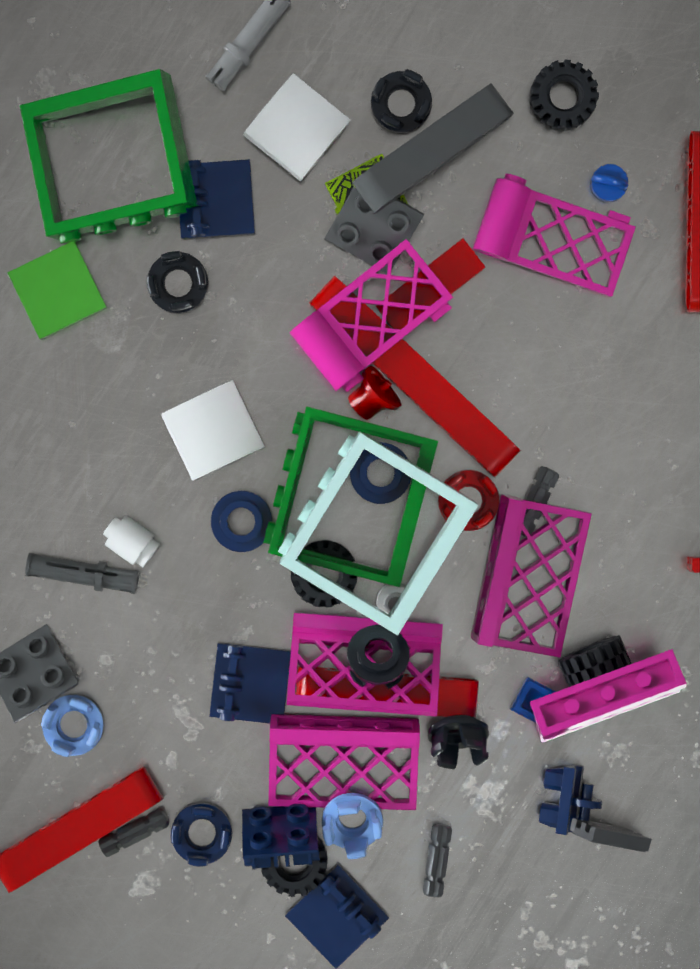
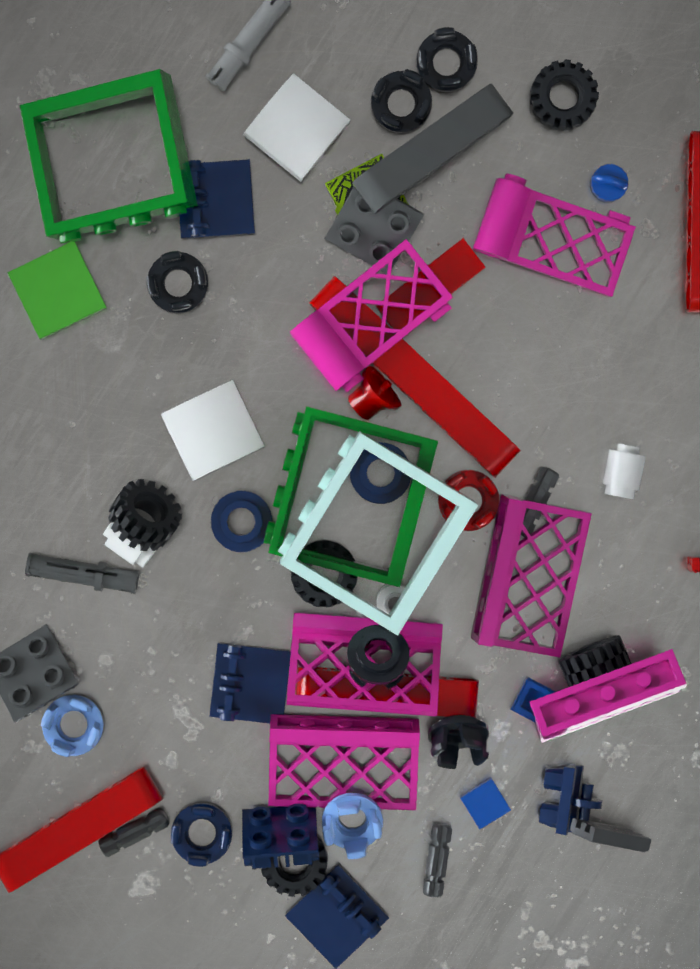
none -> black tyre [108,479,182,551]
none -> black piece [416,27,478,92]
none -> blue tile [460,778,511,829]
none -> white brick [603,444,646,499]

